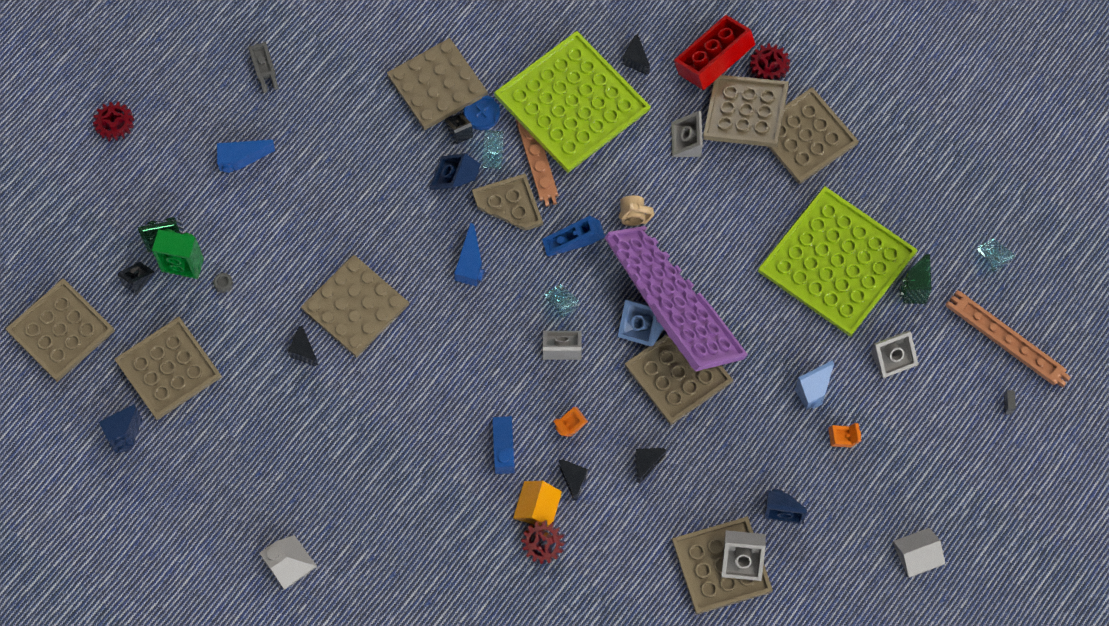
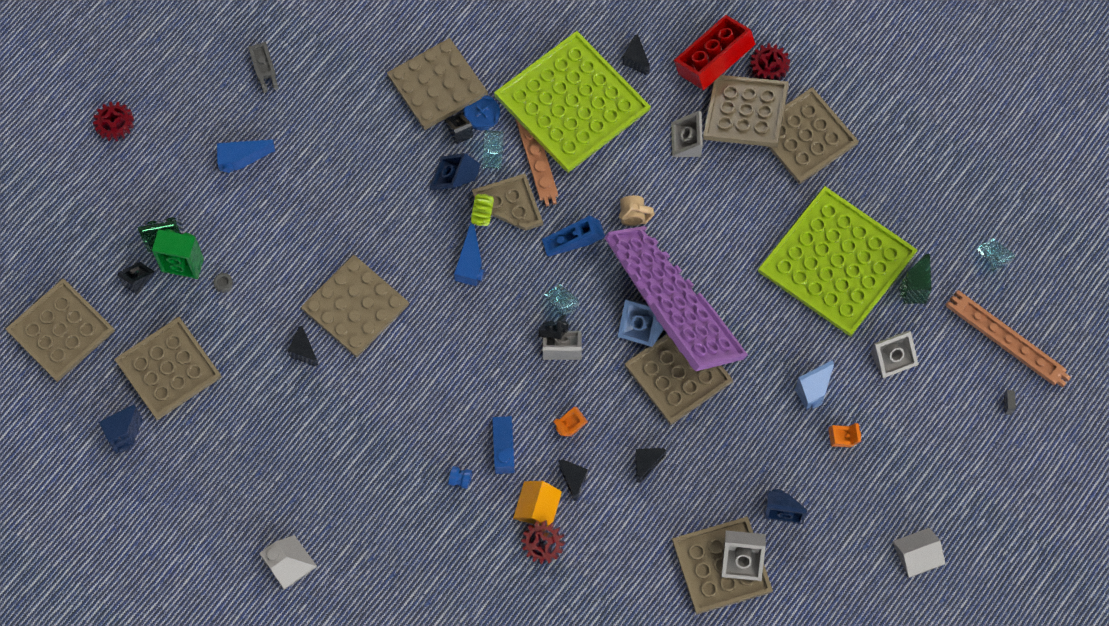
none -> blue wheel [448,466,473,489]
none -> lime gear [471,194,494,226]
none -> black bracket [539,314,569,340]

